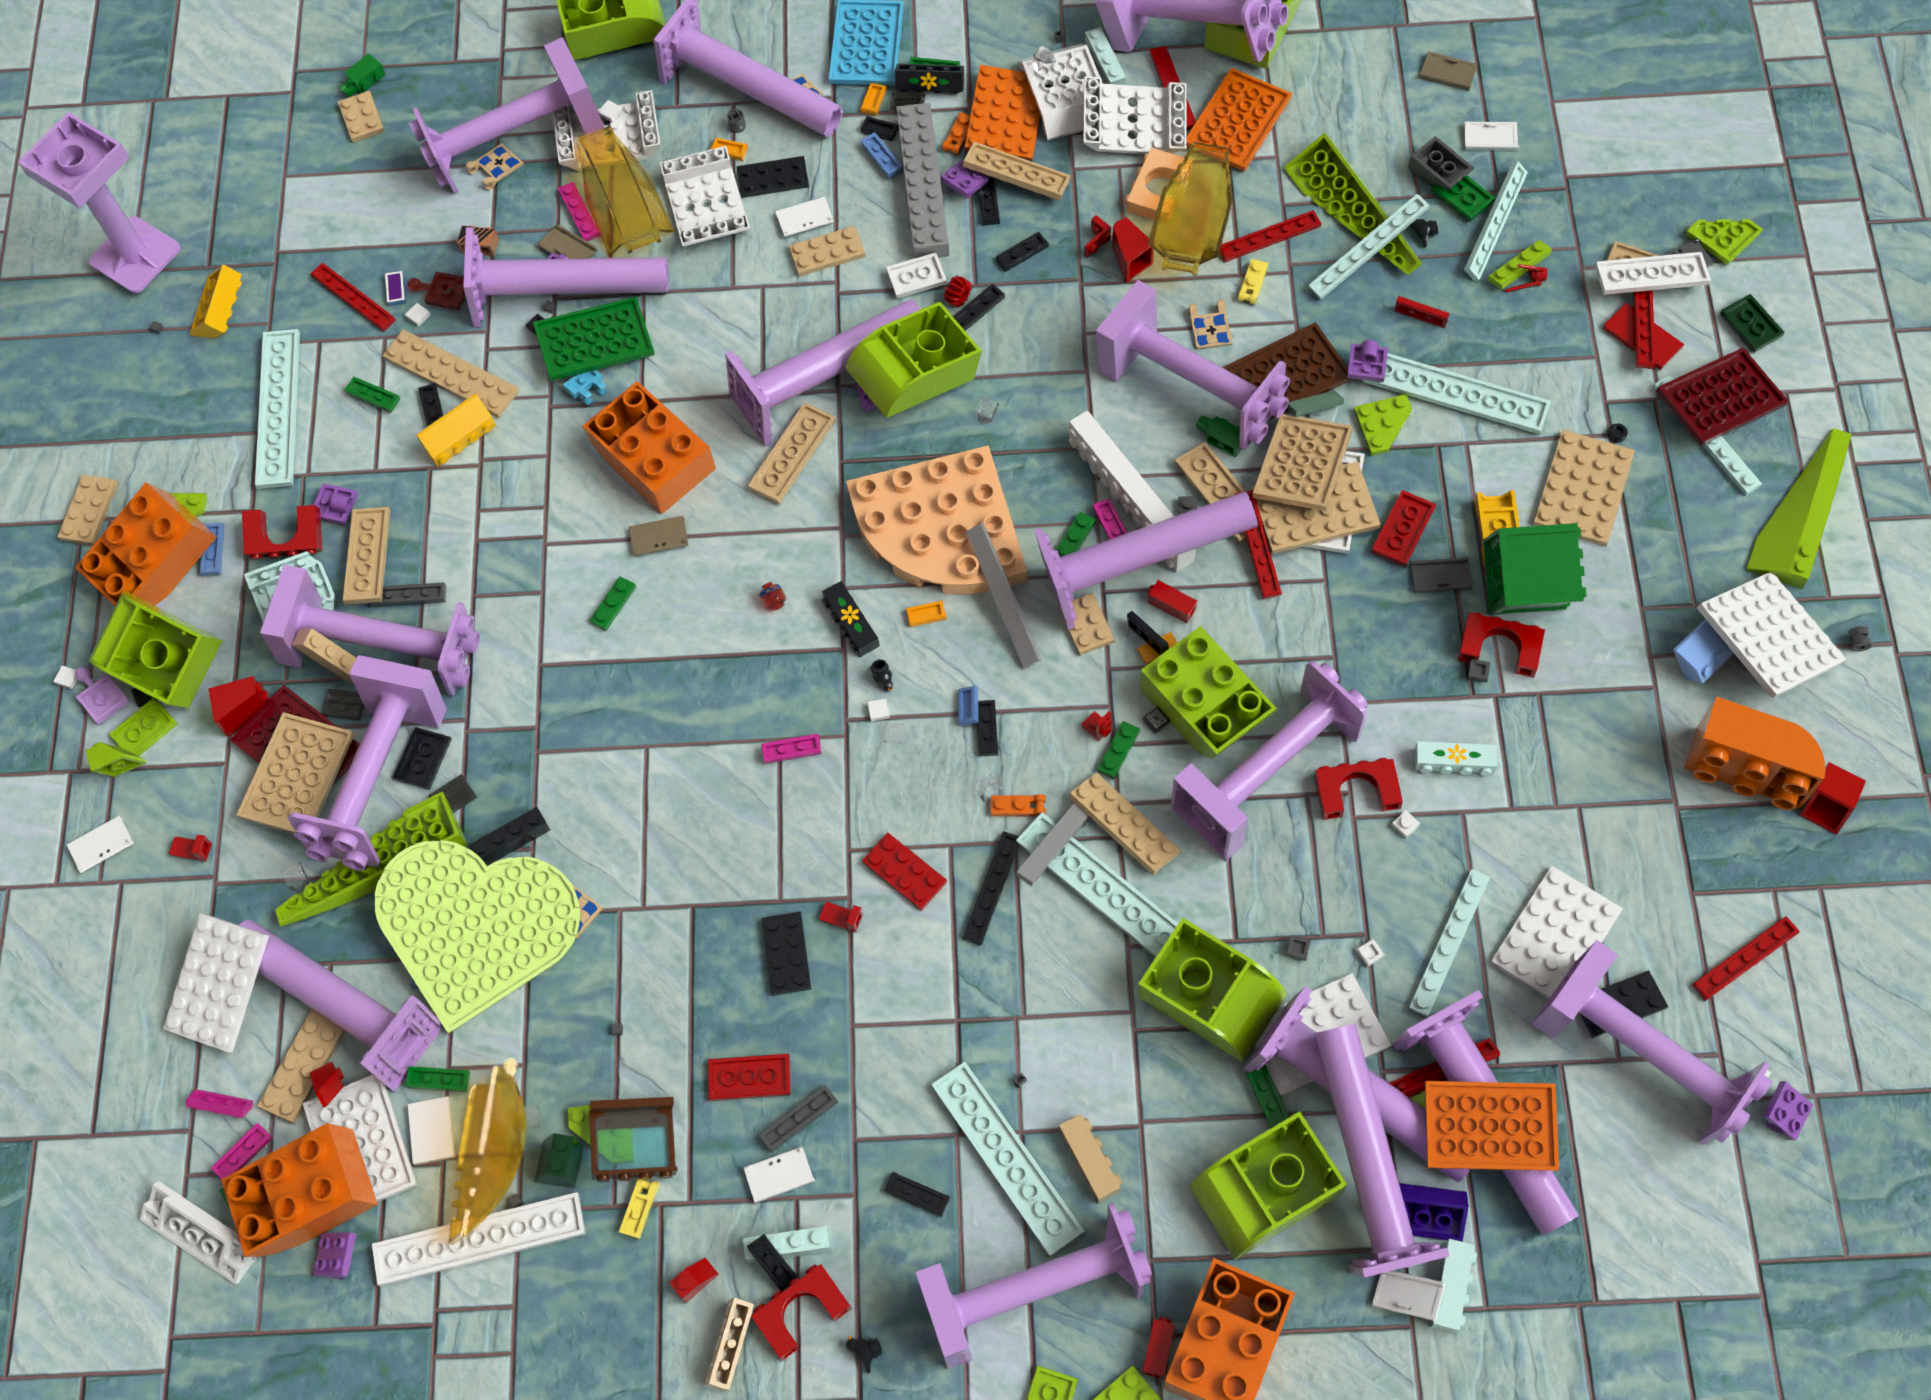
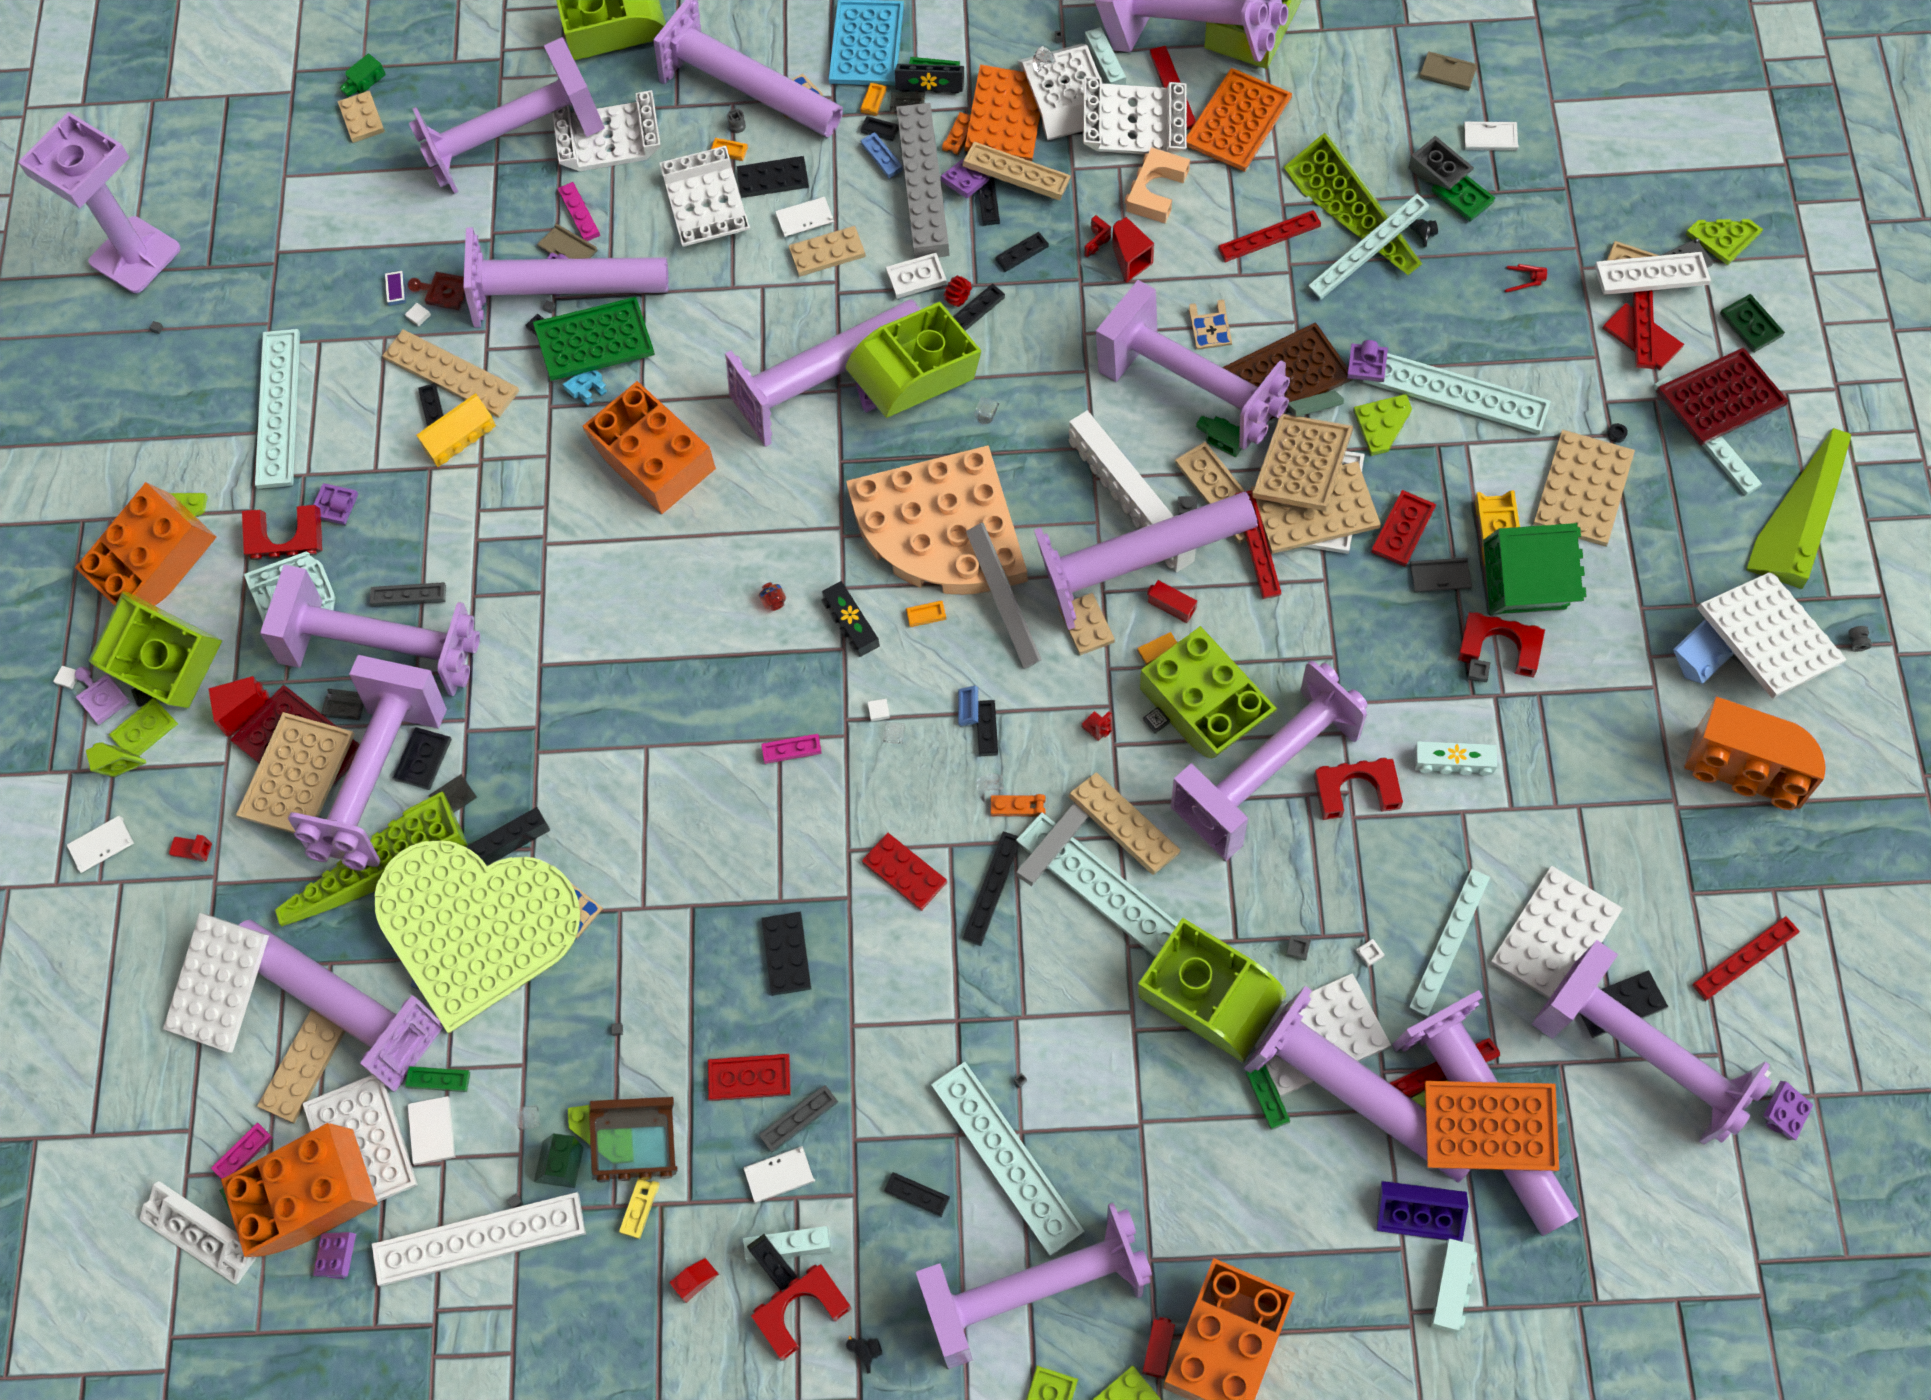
tan plate [57,474,119,546] -> none
dark pink plate [186,1089,253,1118] -> none
yellow slope [189,265,242,338] -> none
medium blue plate [200,523,225,576] -> none
clear plate [281,862,309,892] -> none
tan brick [292,628,356,684] -> none
red tile [310,262,396,332] -> none
red slope [310,1061,345,1108] -> none
tan plate [343,507,391,605] -> none
green plate [344,376,400,413] -> none
clear yellow windscreen [448,1058,526,1245] -> none
nougat brick [457,225,499,256] -> none
tan flag [466,143,524,190] -> none
clear yellow windscreen [578,126,674,256] -> none
green plate [589,576,636,631] -> none
white tile [598,100,622,122] -> none
dark tan door [629,516,688,556] -> none
tan brick [703,1298,754,1392] -> none
tan plate [748,402,836,504] -> none
red bracket [819,902,863,933] -> none
black animal [870,659,893,692] -> none
green plate [1056,512,1096,557] -> none
tan brick [1059,1114,1122,1204] -> none
dark pink plate [1093,498,1127,540] -> none
green plate [1097,721,1140,780] -> none
black tile [1127,611,1169,655] -> none
clear yellow windscreen [1148,142,1232,276] -> none
lime brick [1189,1111,1348,1260] -> none
light yellow plate [1238,259,1268,305] -> none
lavender piece [1315,1023,1449,1278] -> none
white door [1372,1271,1445,1321] -> none
white plate [1391,810,1420,839] -> none
red tile [1394,296,1450,328] -> none
light aqua plate [1464,161,1528,281] -> none
lime plate [1488,240,1552,290] -> none
red slope [1800,762,1866,834] -> none

